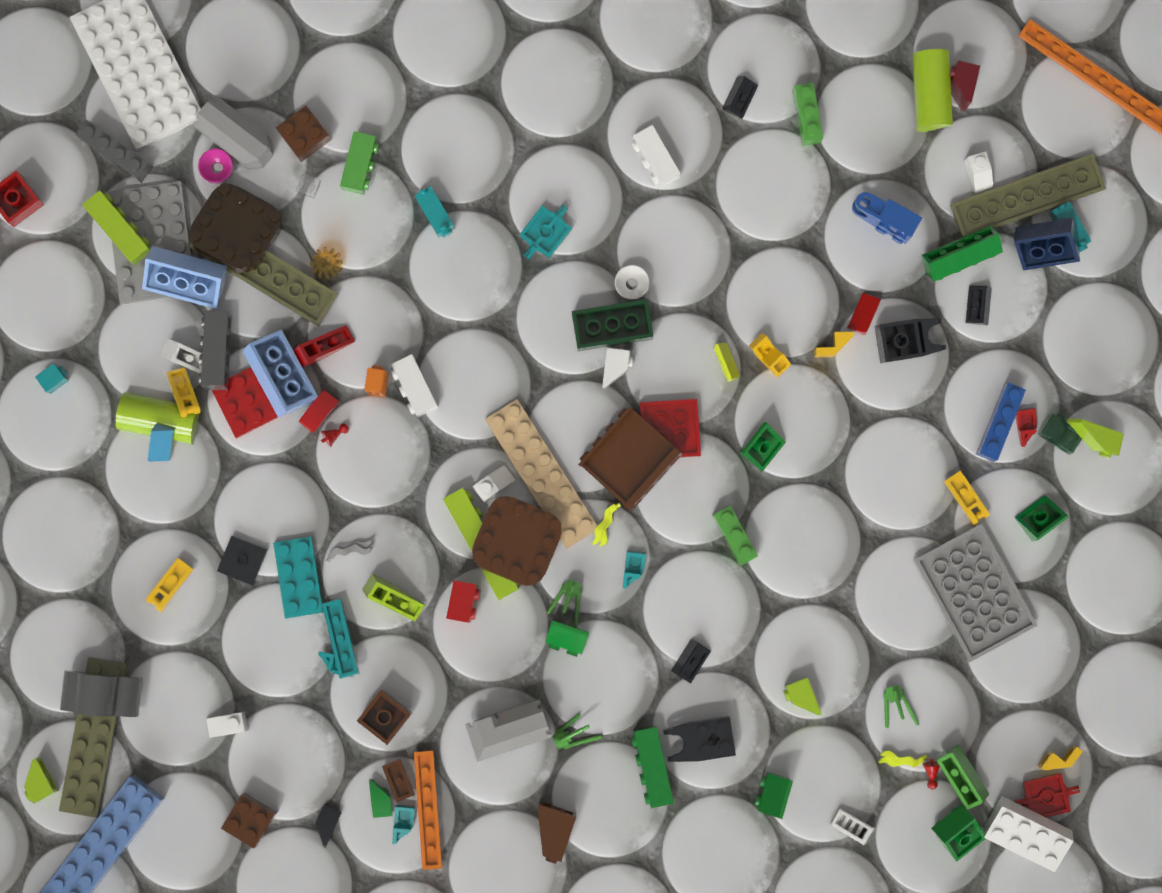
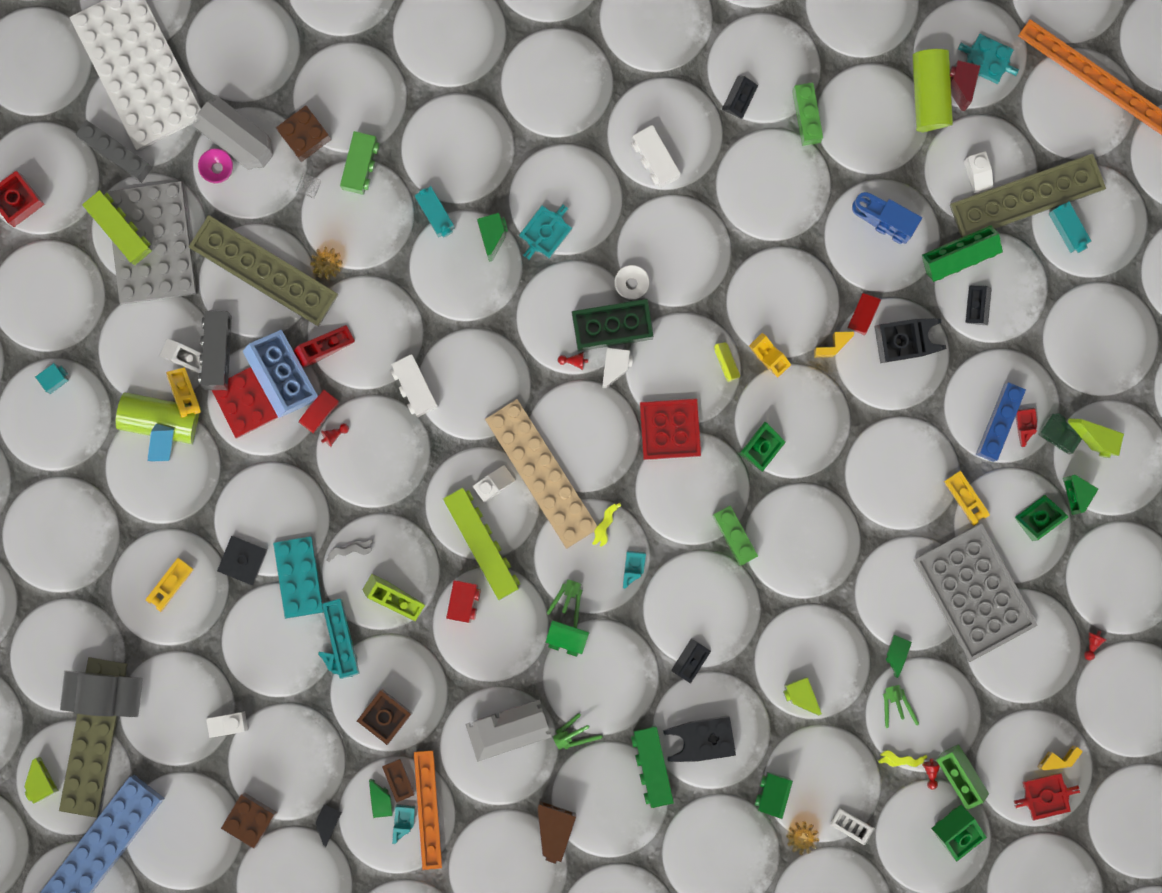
light blue slope [142,246,227,309] -> none
dark brown plate [189,183,281,274] -> none
orange brick [363,365,389,397] -> none
reddish brown plate [472,496,562,587] -> none
reddish brown panel [578,407,683,511] -> none
white brick [984,796,1074,872] -> none
dark blue slope [1014,218,1080,271] -> none
none -> green slope [477,213,508,262]
none -> red piece [557,351,589,370]
none -> clear yellow gear [786,821,820,855]
none -> green slope [886,635,912,678]
none -> teal plate [957,34,1019,84]
none -> green slope [1063,475,1099,515]
none -> red piece [1084,631,1107,661]

